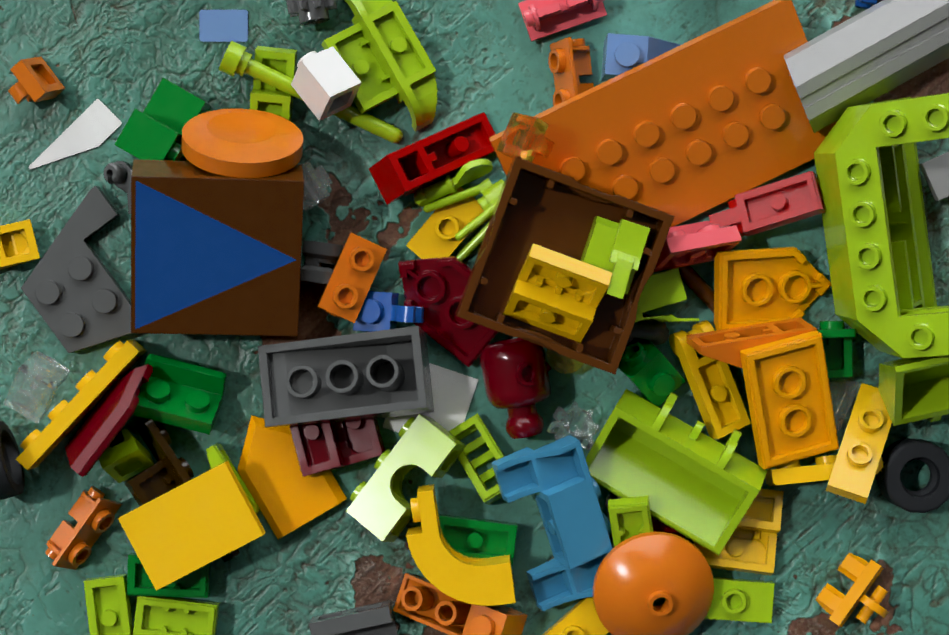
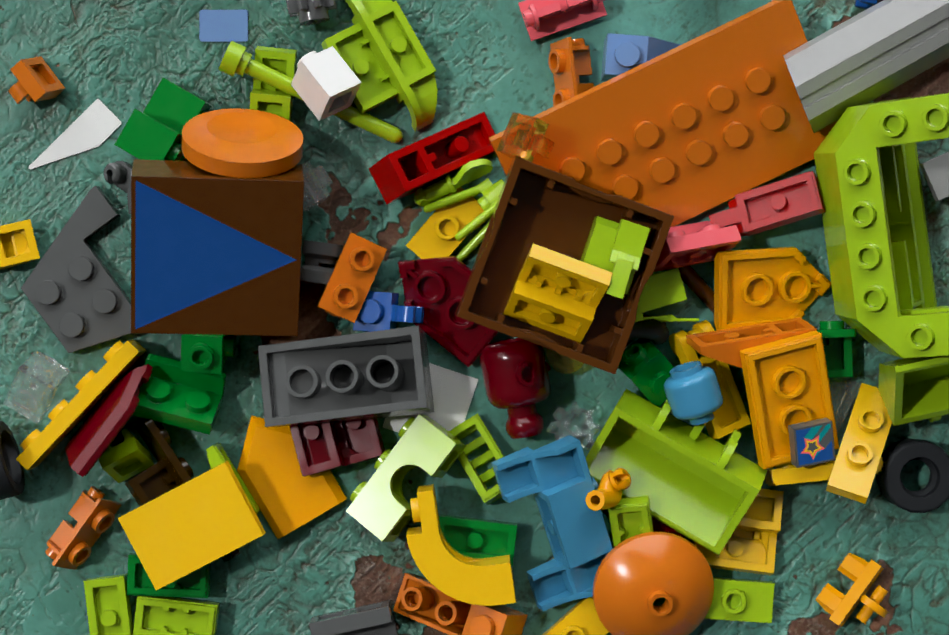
none -> green bracket [181,334,236,375]
none -> light orange arm [585,468,631,511]
none -> dark azure head [664,361,723,425]
none -> tile [788,418,835,468]

